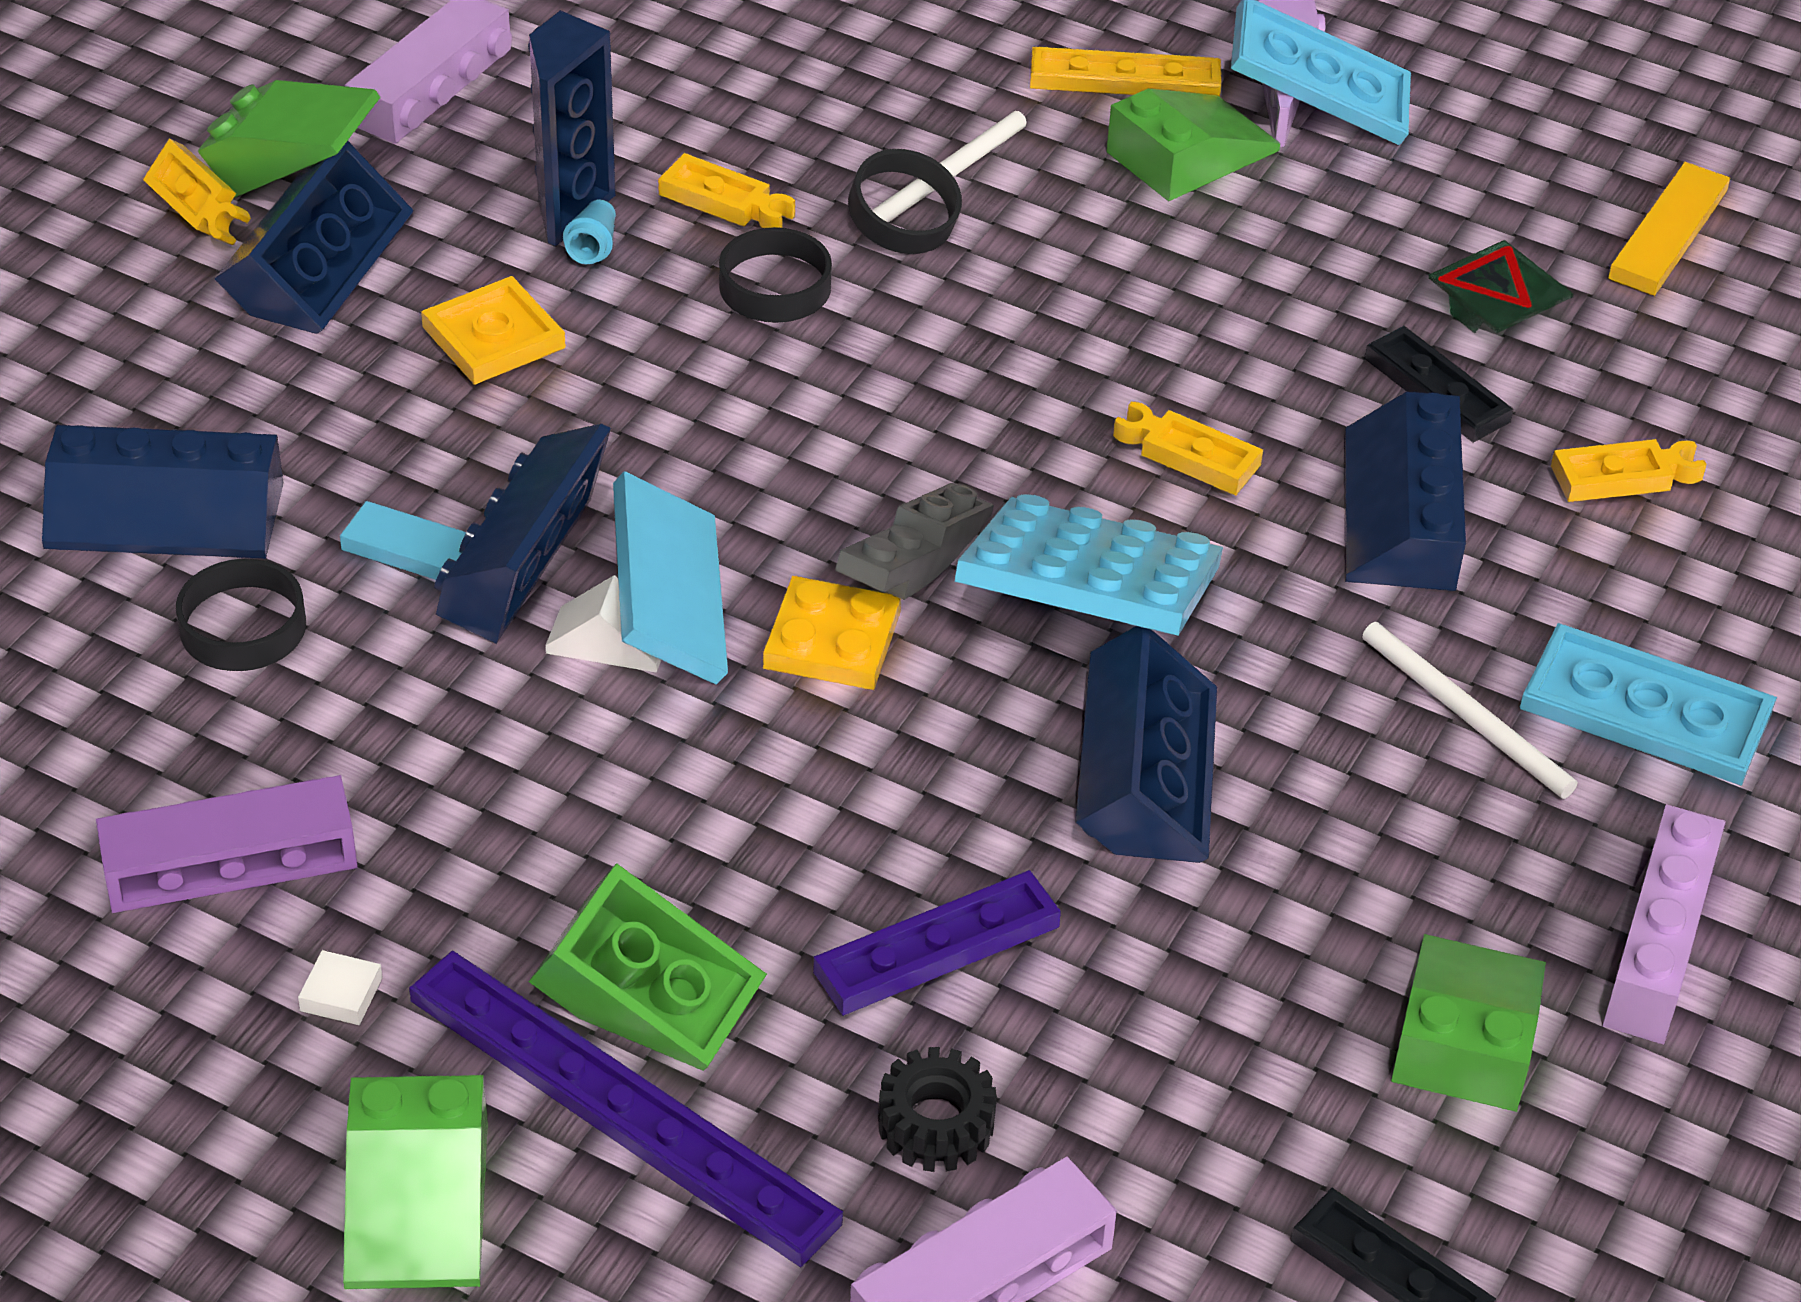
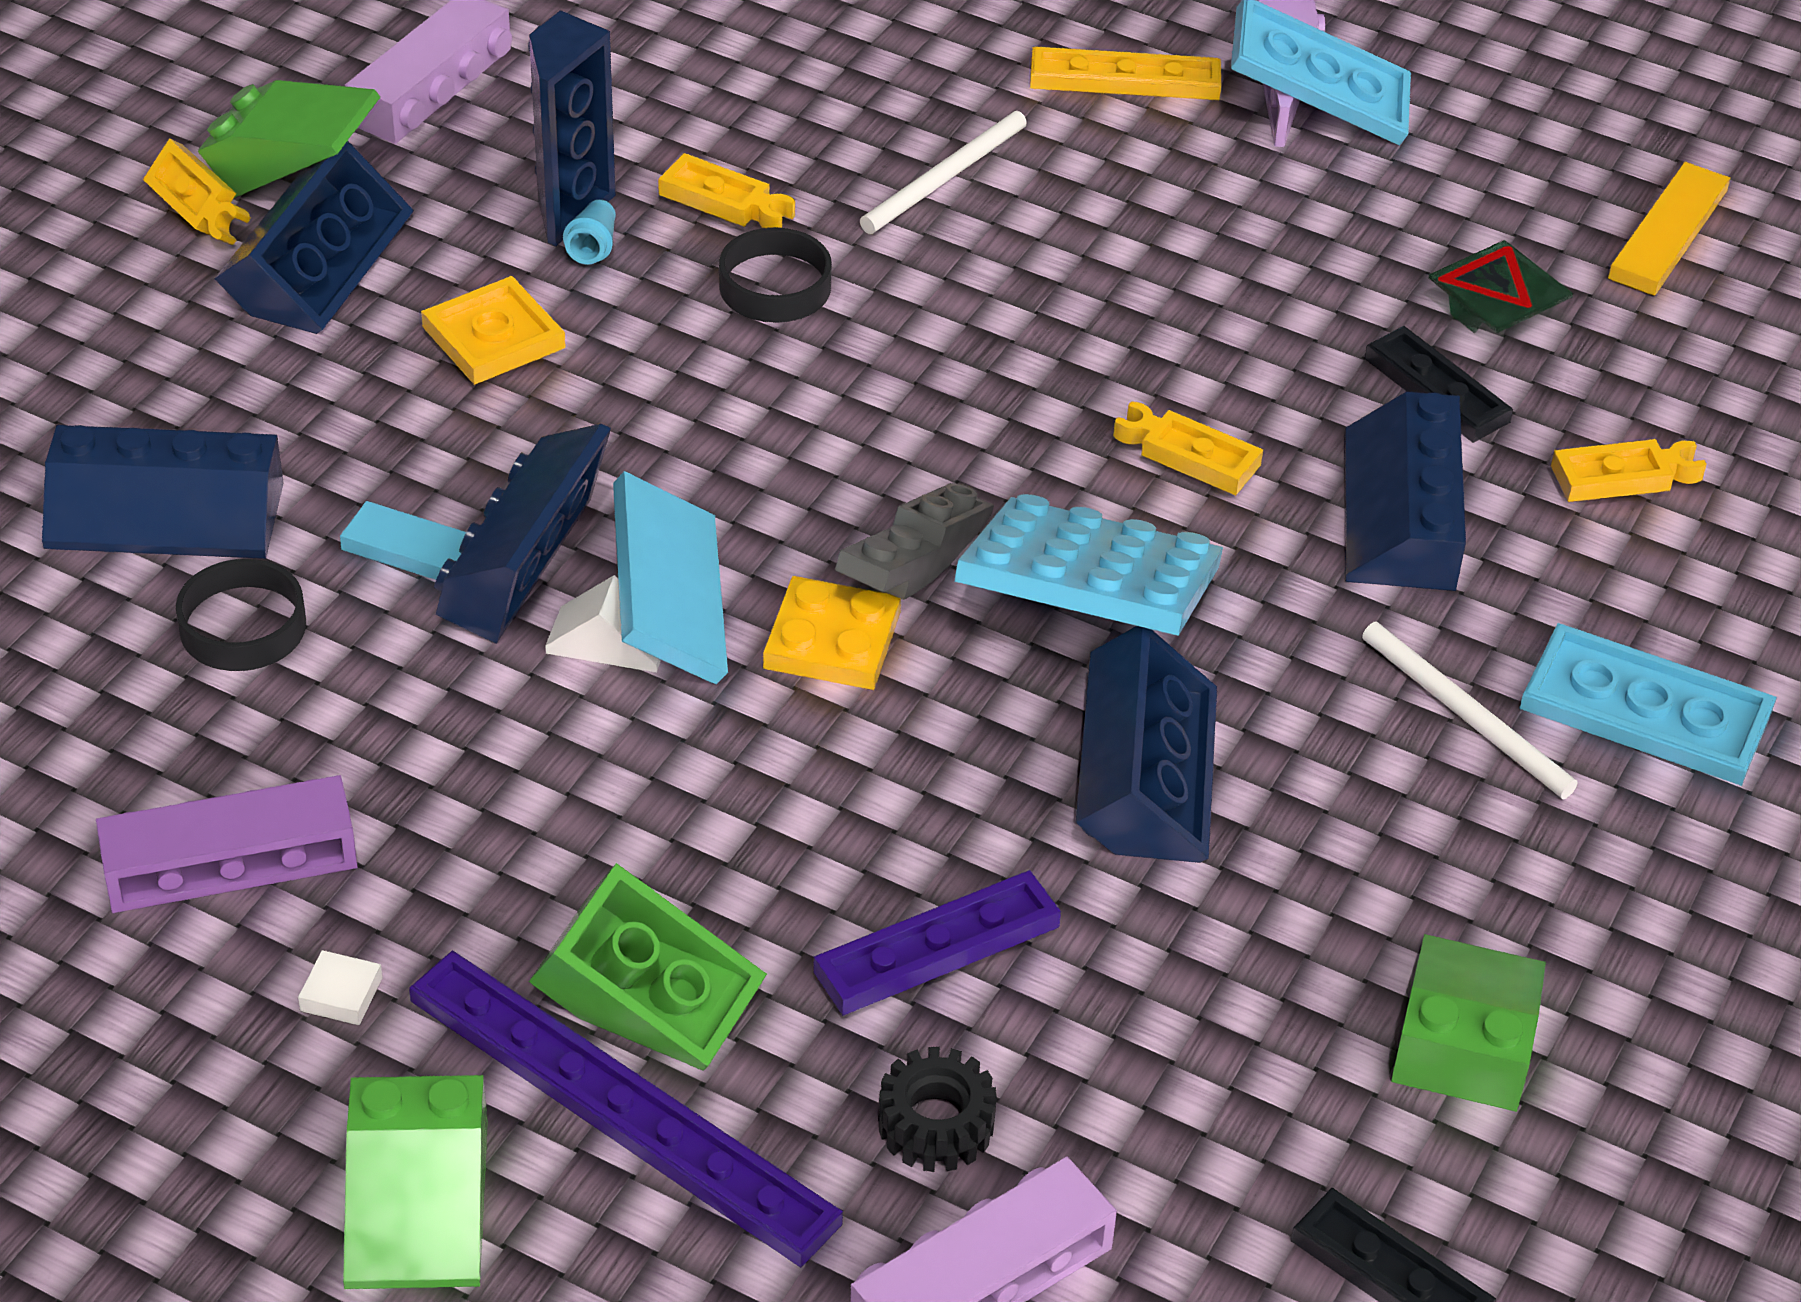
black tyre [848,149,962,254] -> none
bright green slope [1107,88,1280,202] -> none
lavender brick [1603,804,1726,1045] -> none

